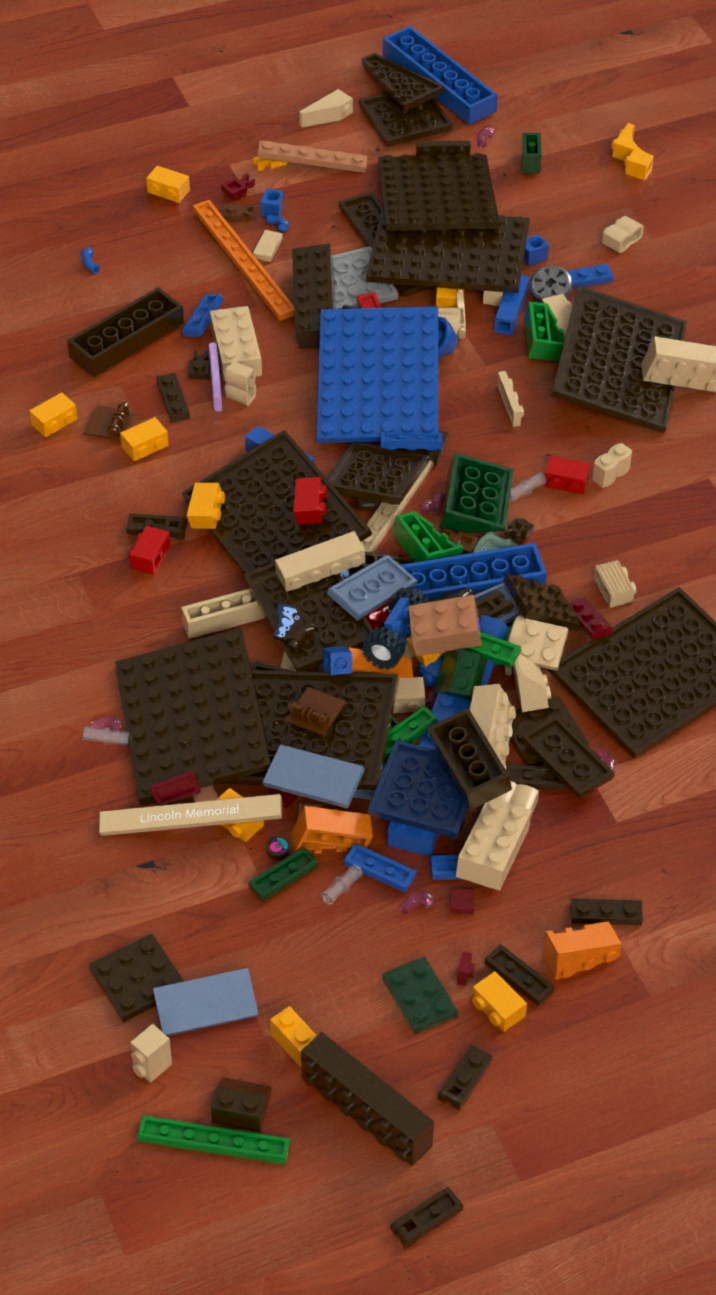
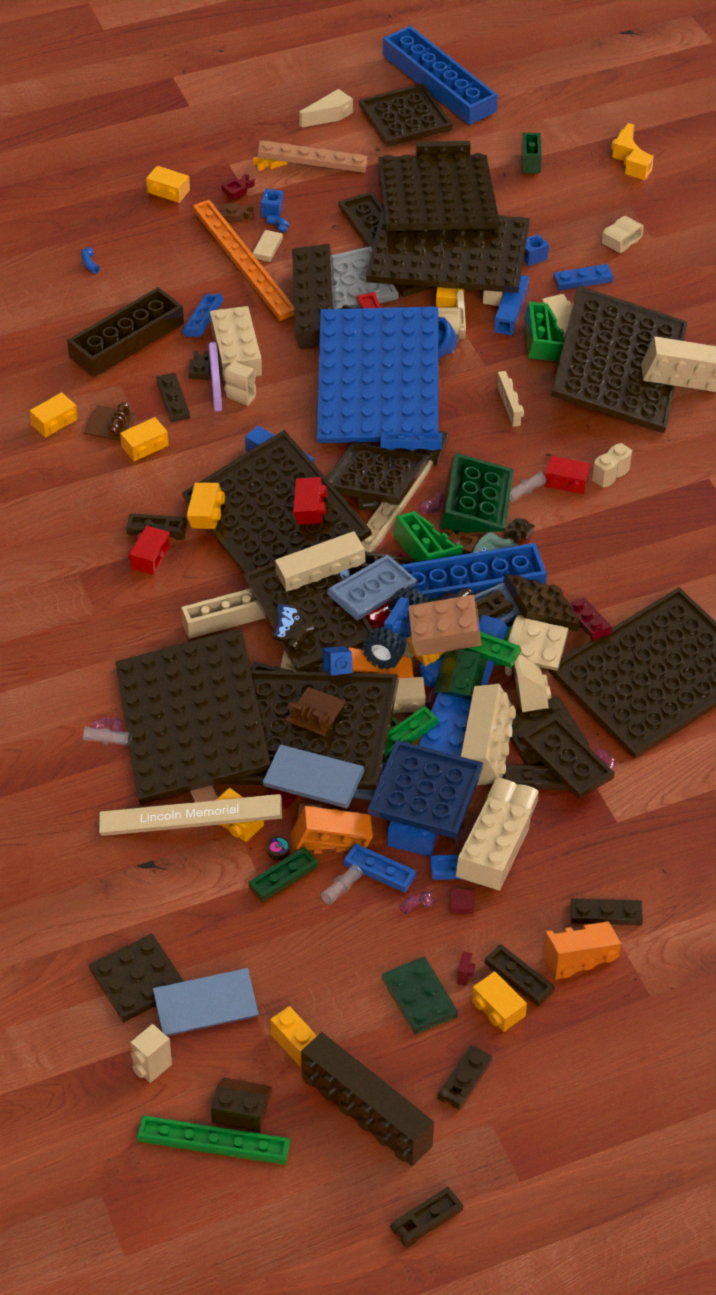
dark red tile [150,770,201,806] -> none
dark brown wing [362,53,445,111] -> none
dark brown brick [427,708,512,810] -> none
clear pink arm [477,125,495,148] -> none
flat silver wheel [530,265,572,303] -> none
tan brick [594,560,636,608] -> none

